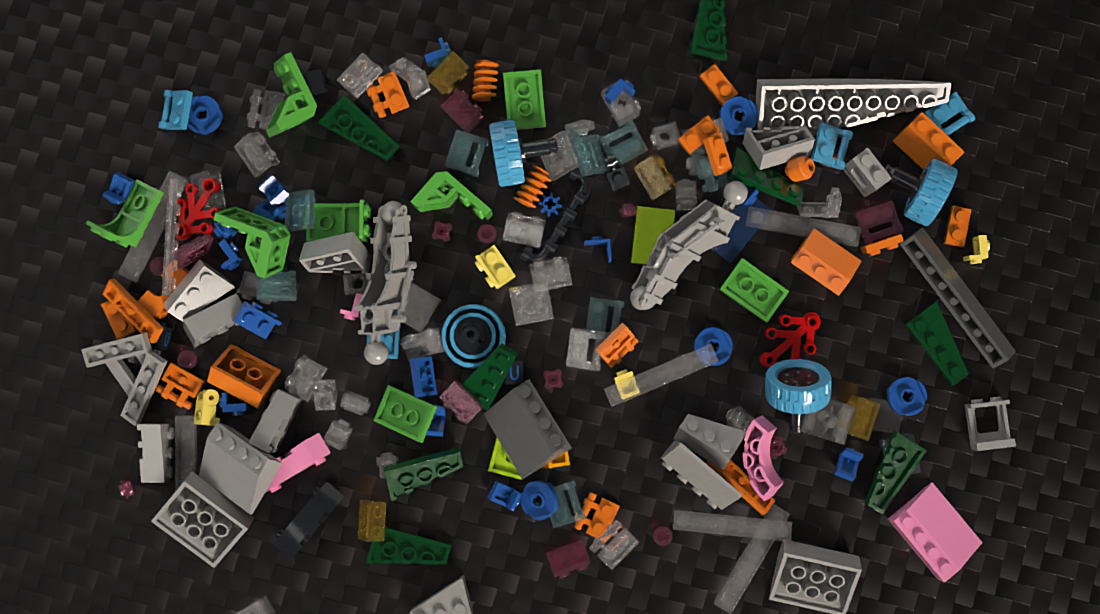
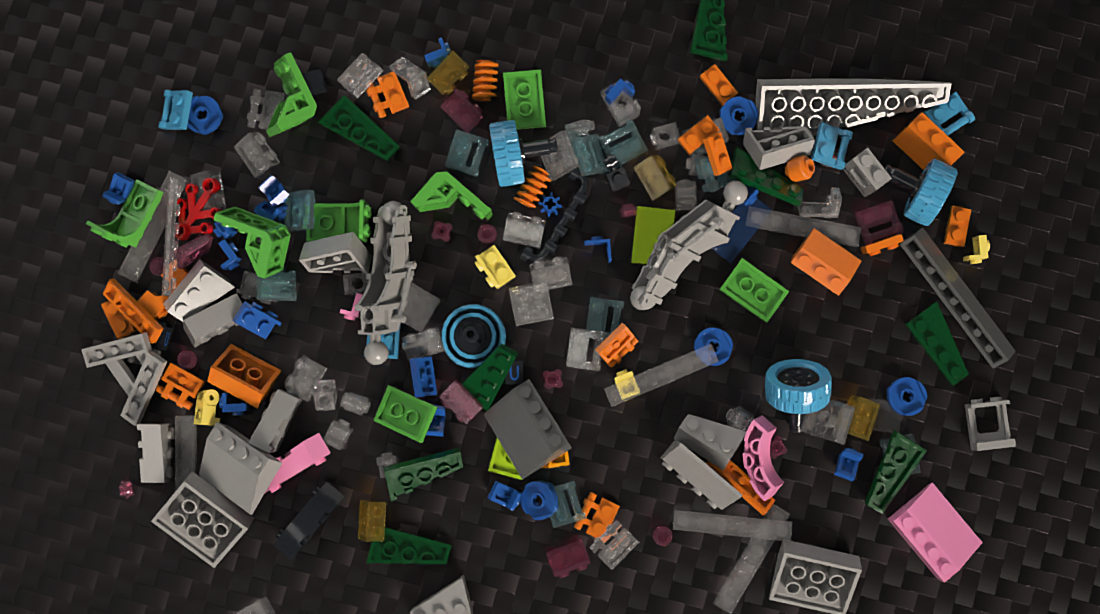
red plant [760,312,821,368] -> none

